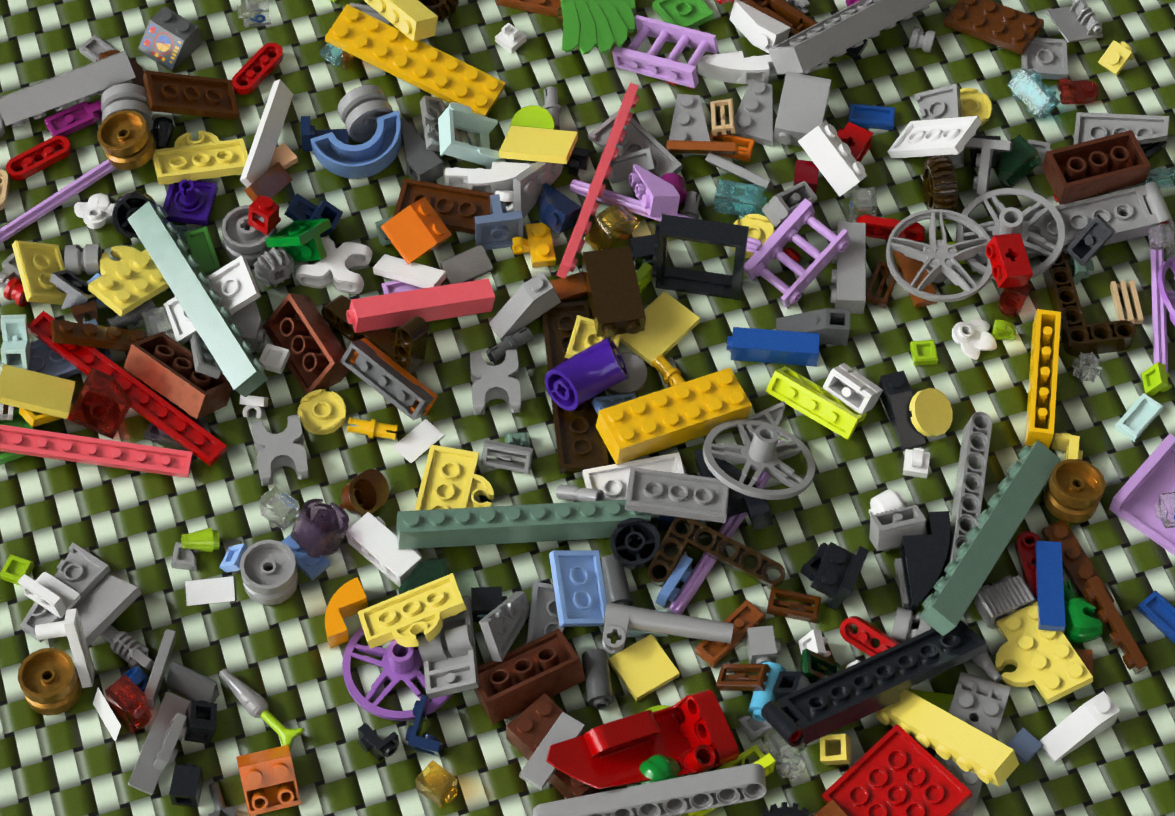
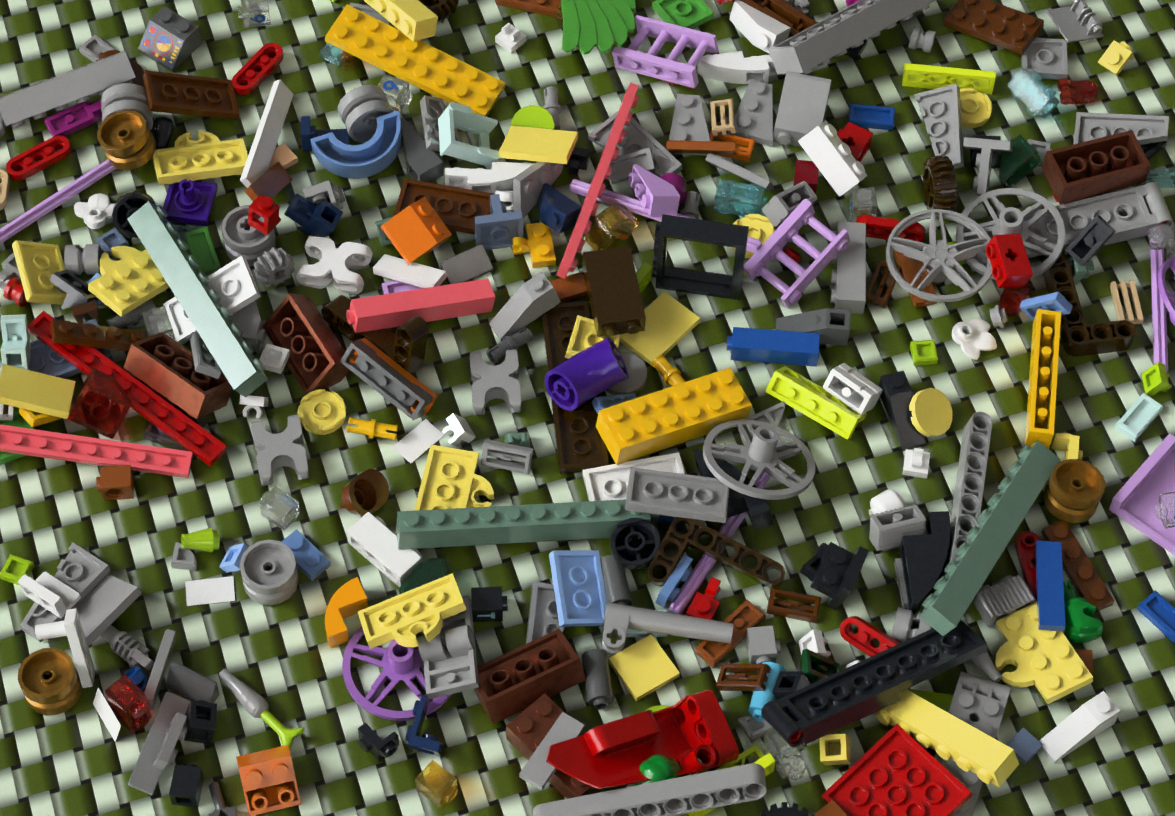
green bracket [265,218,332,262] -> none
clear purple brick [290,499,349,558] -> none
light grey wing [479,592,530,662] -> none
light grey piece [556,484,605,502] -> none
black brick [630,234,655,270] -> none
white plate [887,116,982,158] -> none
lime tile [992,319,1016,340] -> none
clear gear [1072,352,1103,382] -> none
reddish brown plate [1084,575,1148,675] -> none
none -> sand blue tile [96,228,130,259]
none -> dark orange brick [96,465,134,501]
none -> light grey bracket [302,180,345,209]
none -> clear brick [378,74,412,113]
none -> white tile [442,413,476,446]
none -> red plate [686,577,721,620]
none -> neon yellow fence [902,63,996,95]
none -> light grey plate [990,305,1008,328]
none -> medium blue plate [1019,292,1073,322]

